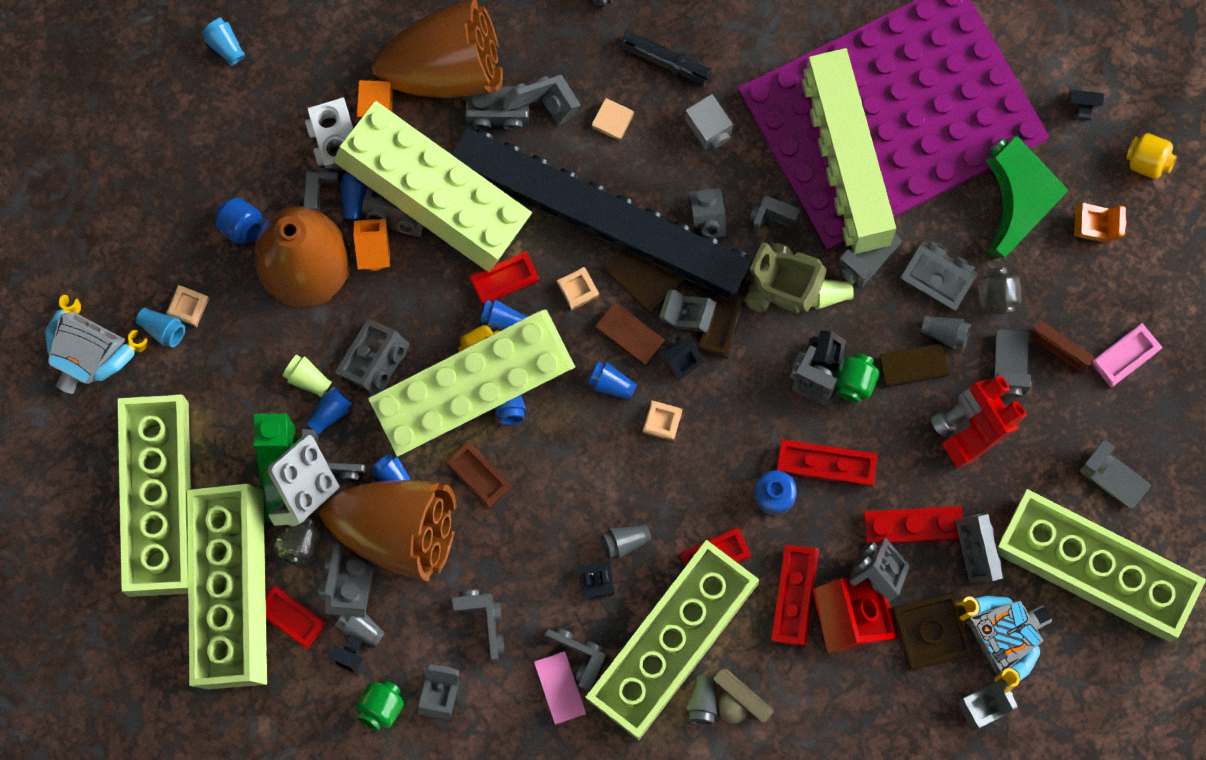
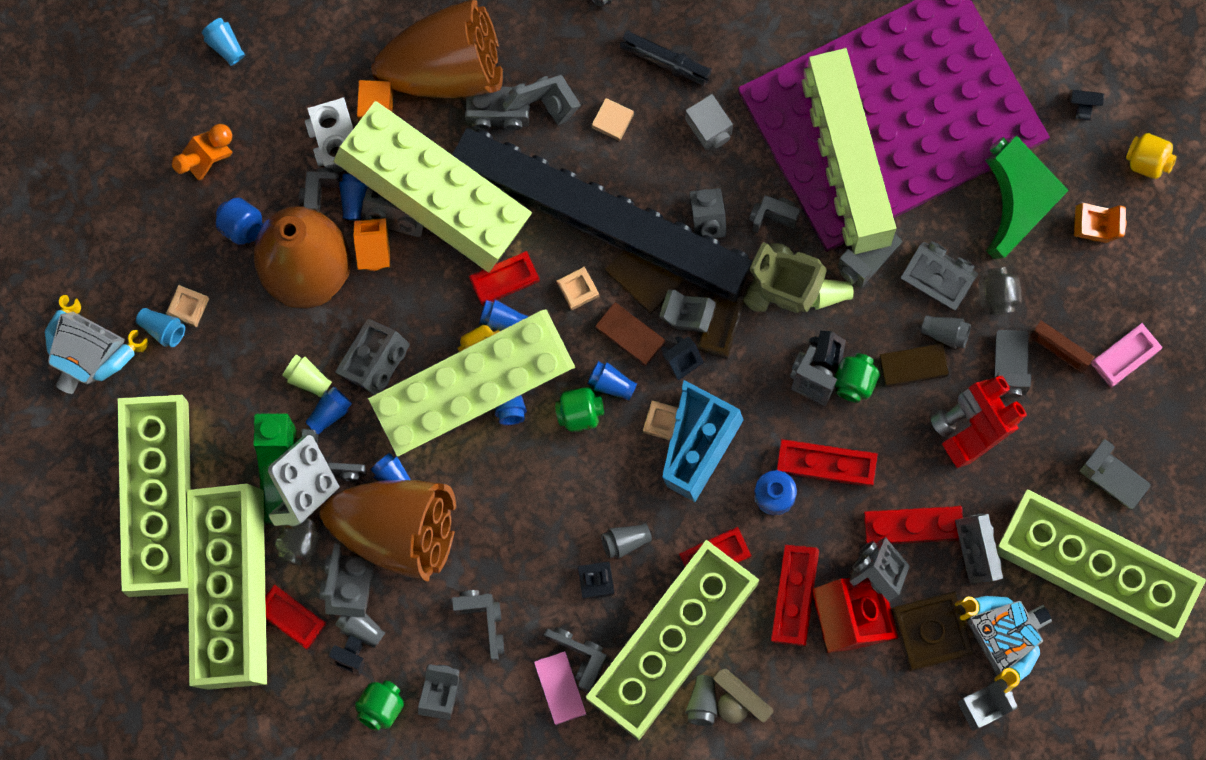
copper tile [445,440,513,510] -> none
none -> orange piece [172,124,233,180]
none -> green head [555,388,604,432]
none -> dark azure wedge [662,380,744,502]

